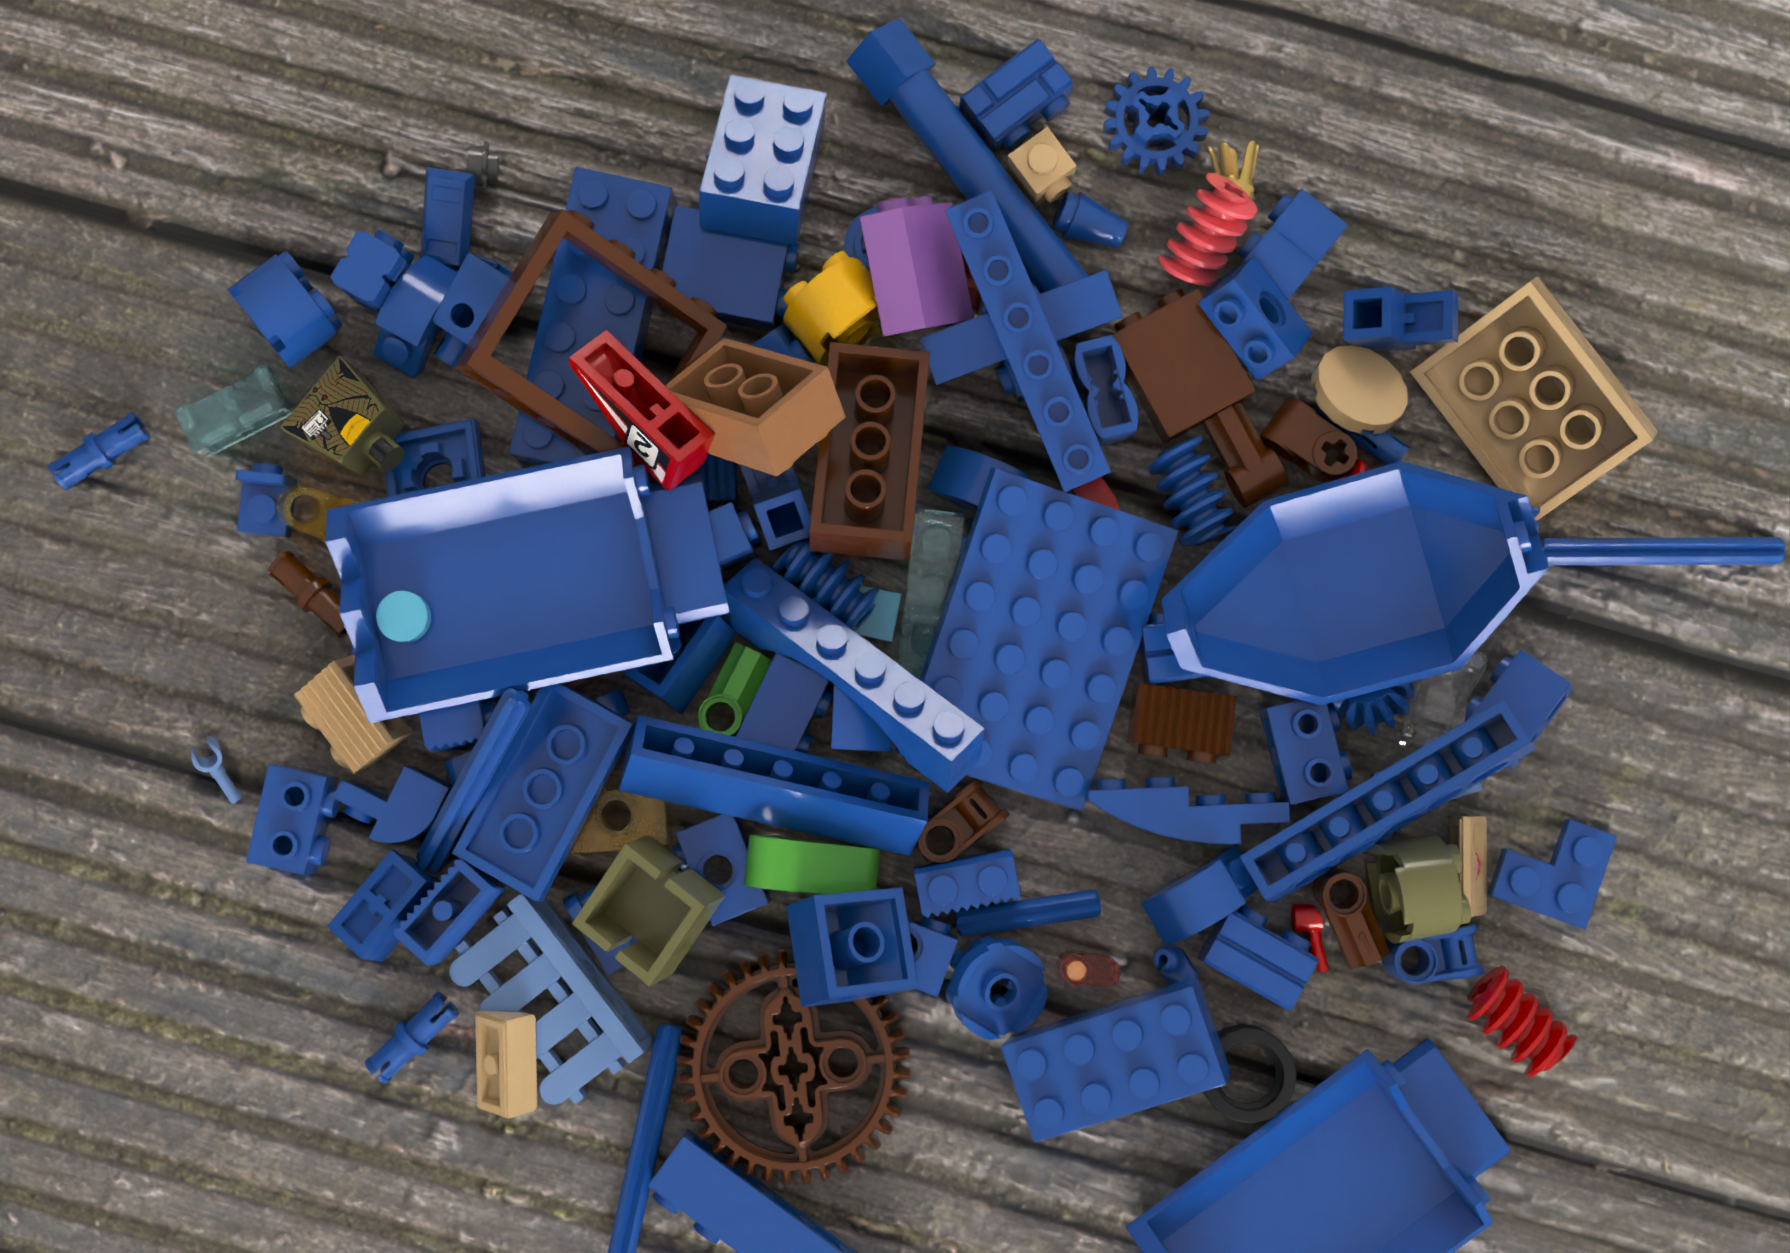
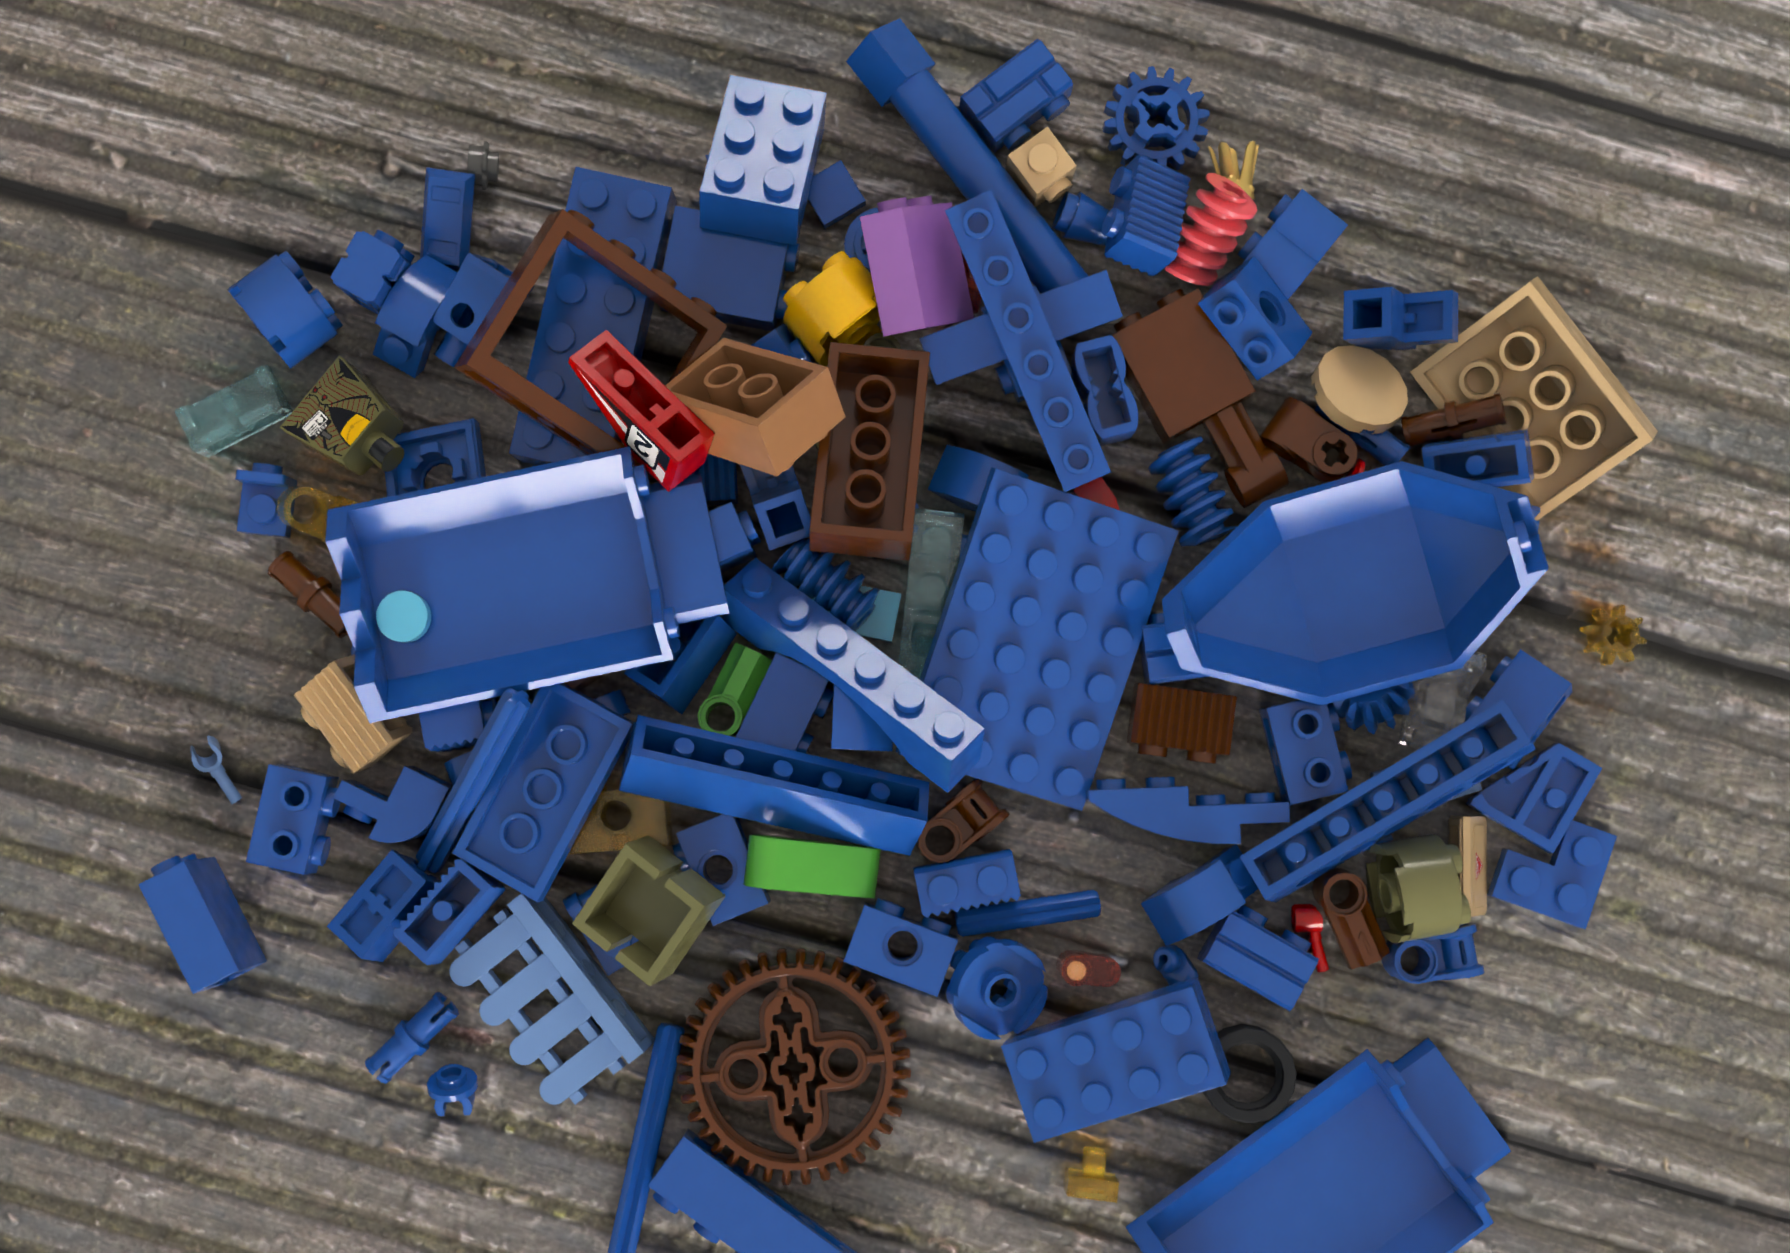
blue pin [48,412,151,490] -> none
tan slope [475,1010,537,1119] -> none
blue slope [786,887,919,1007] -> none
red piece [1466,966,1577,1077] -> none
blue axle [1541,537,1785,565] -> none
none -> blue brick [138,853,267,994]
none -> blue plate [427,1064,478,1116]
none -> blue tile [807,160,866,229]
none -> clear yellow tile [1063,1146,1119,1203]
none -> blue brick [1102,155,1191,276]
none -> reddish brown pin [1401,393,1507,448]
none -> blue brick [1422,429,1534,487]
none -> blue wing [1465,743,1602,853]
none -> clear yellow gear [1579,604,1647,666]

